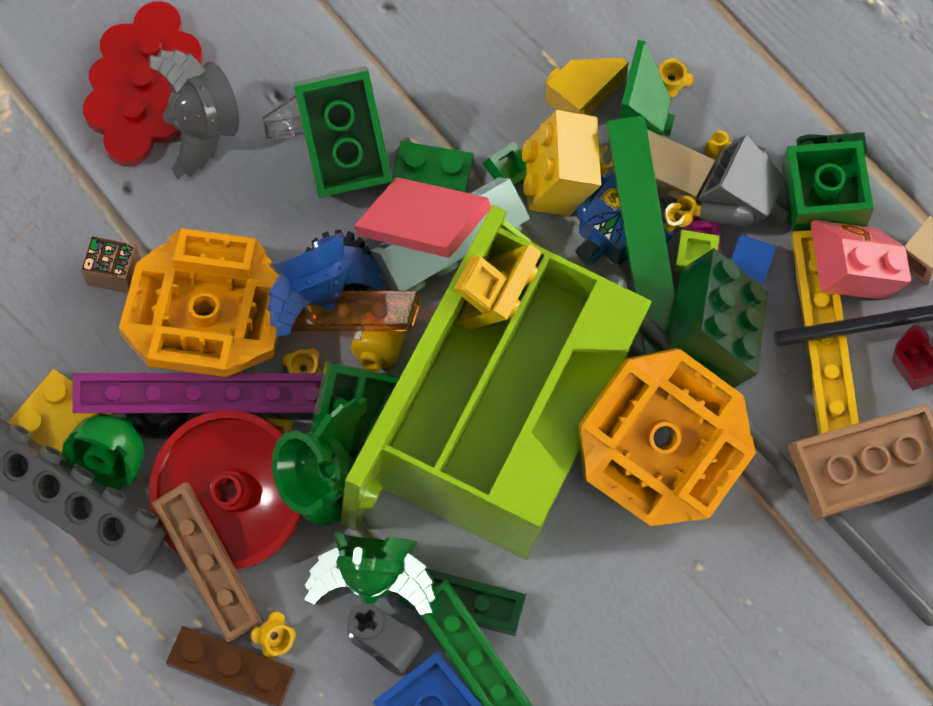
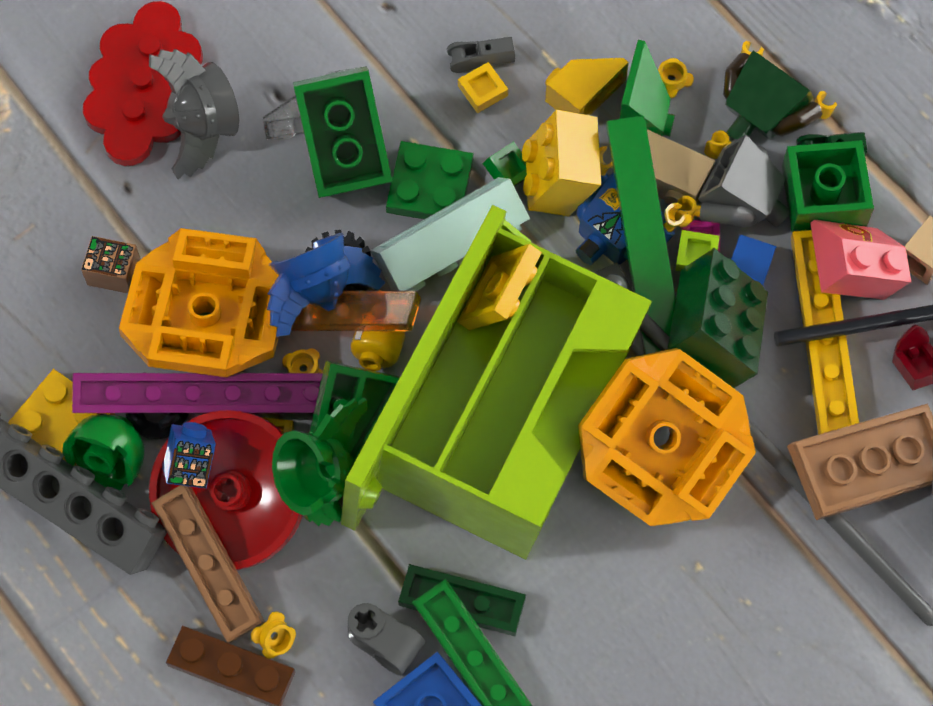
green helmet [304,532,437,615] -> none
coral tile [354,177,491,258] -> none
yellow tile [453,255,508,313] -> none
none -> brick [162,422,216,488]
none -> dark grey bar [447,37,515,73]
none -> yellow plate [458,62,508,114]
none -> dark green torso [723,41,837,140]

